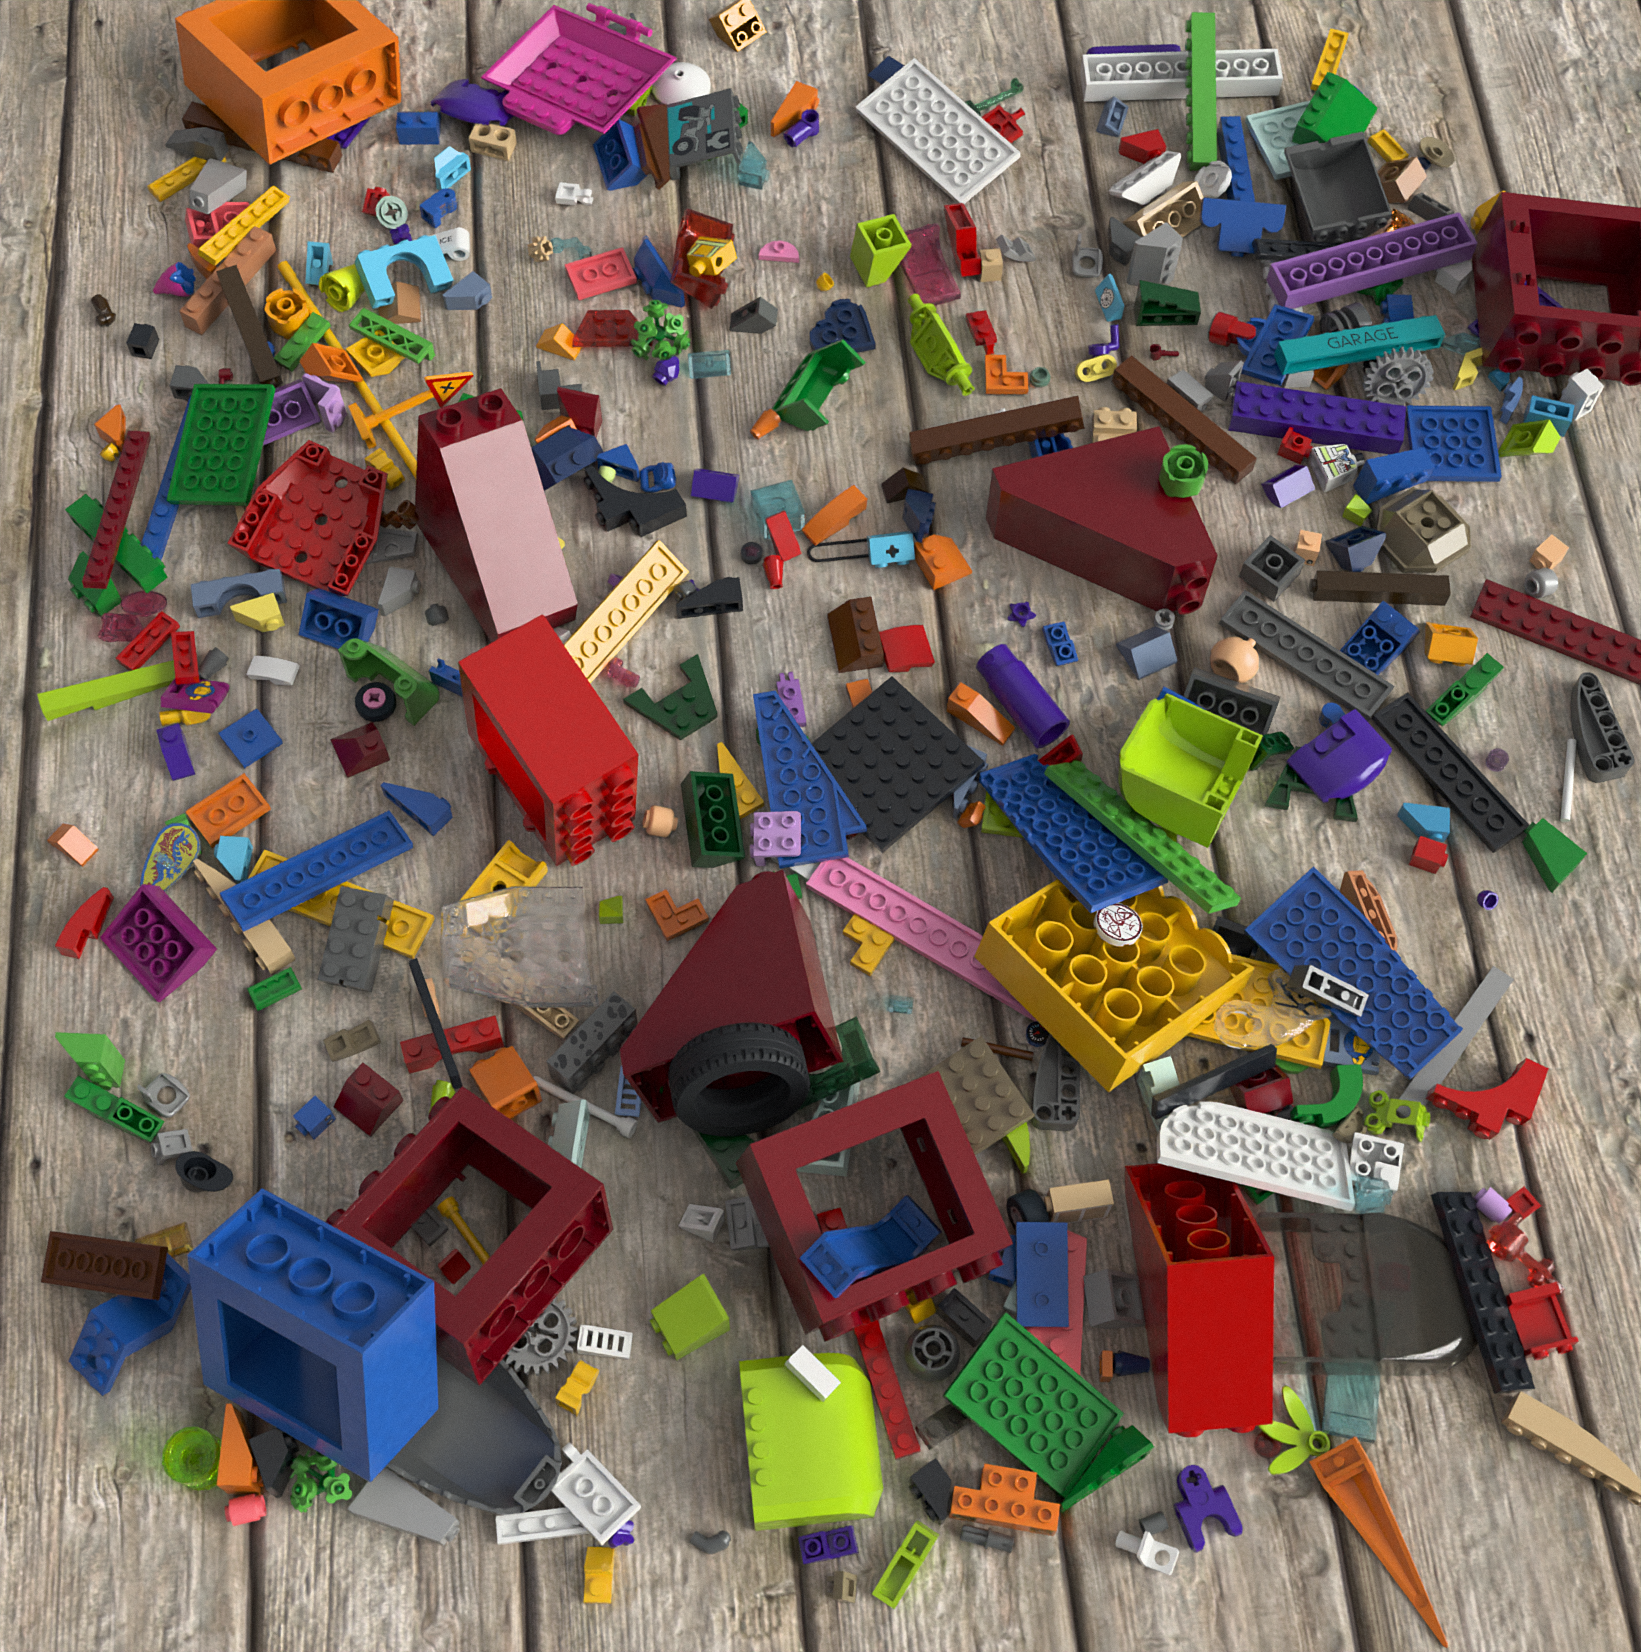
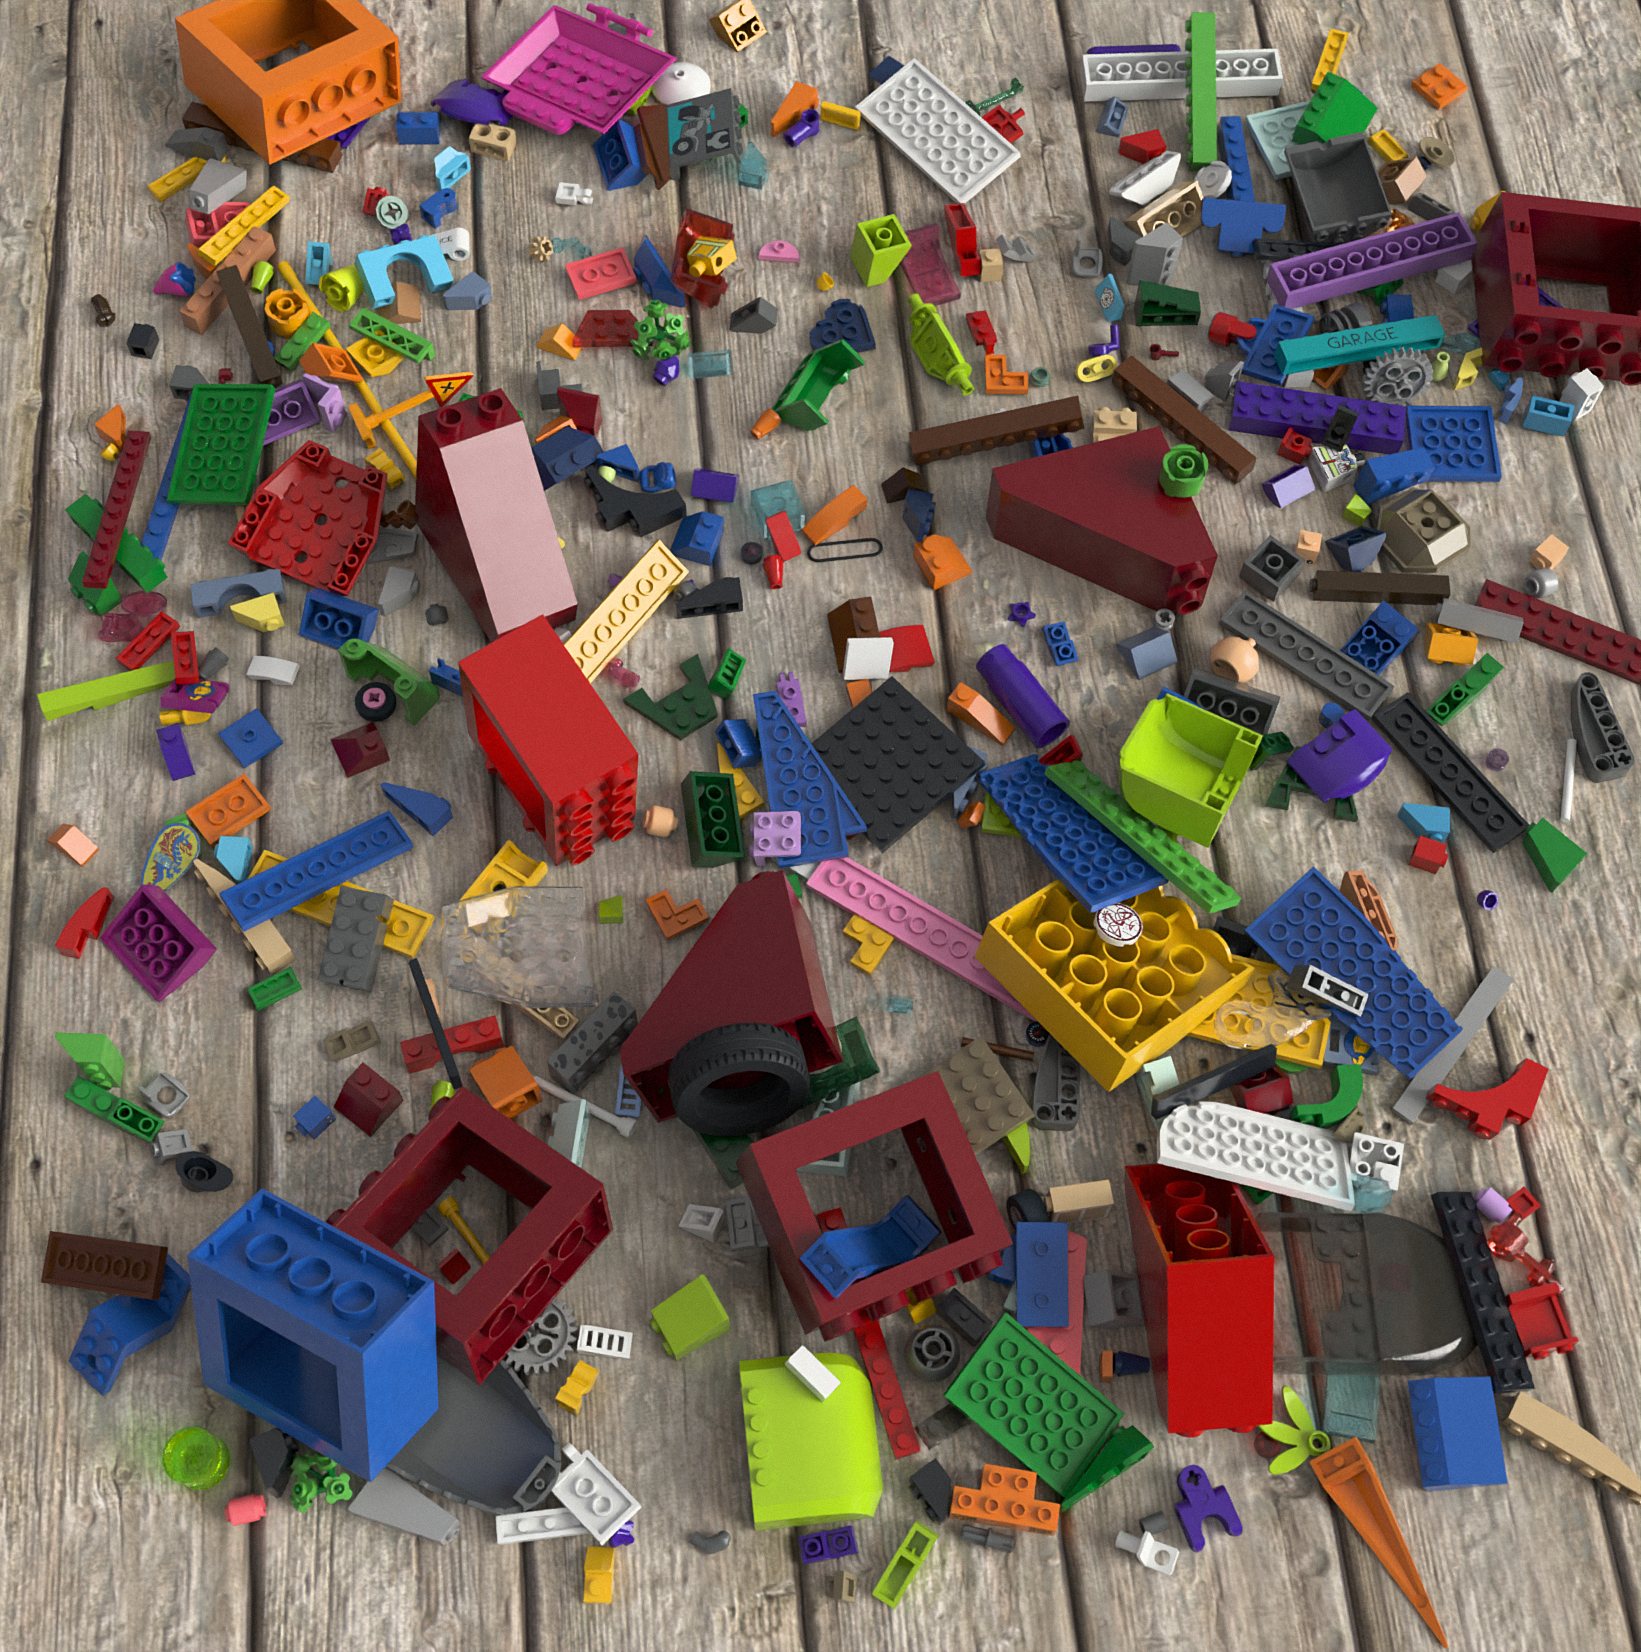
clear yellow brick [135,1222,194,1258] -> none
orange slope [217,1403,265,1495] -> none
medium azure brick [866,531,915,568] -> none
lime piece [1364,1090,1430,1142] -> none
lime slope [1498,419,1561,457] -> none
none -> lime cone [250,261,274,294]
none -> blue slope [670,511,724,566]
none -> green slope [707,648,746,698]
none -> blue brick [715,719,762,769]
none -> yellow tile [820,101,860,130]
none -> white tile [843,637,894,680]
none -> black slope [1321,405,1359,452]
none -> blue slope [1408,1377,1508,1492]
none -> orange plate [1411,63,1468,110]
none -> yellowish green cone [1431,352,1450,382]
none -> light grey brick [1434,598,1524,643]

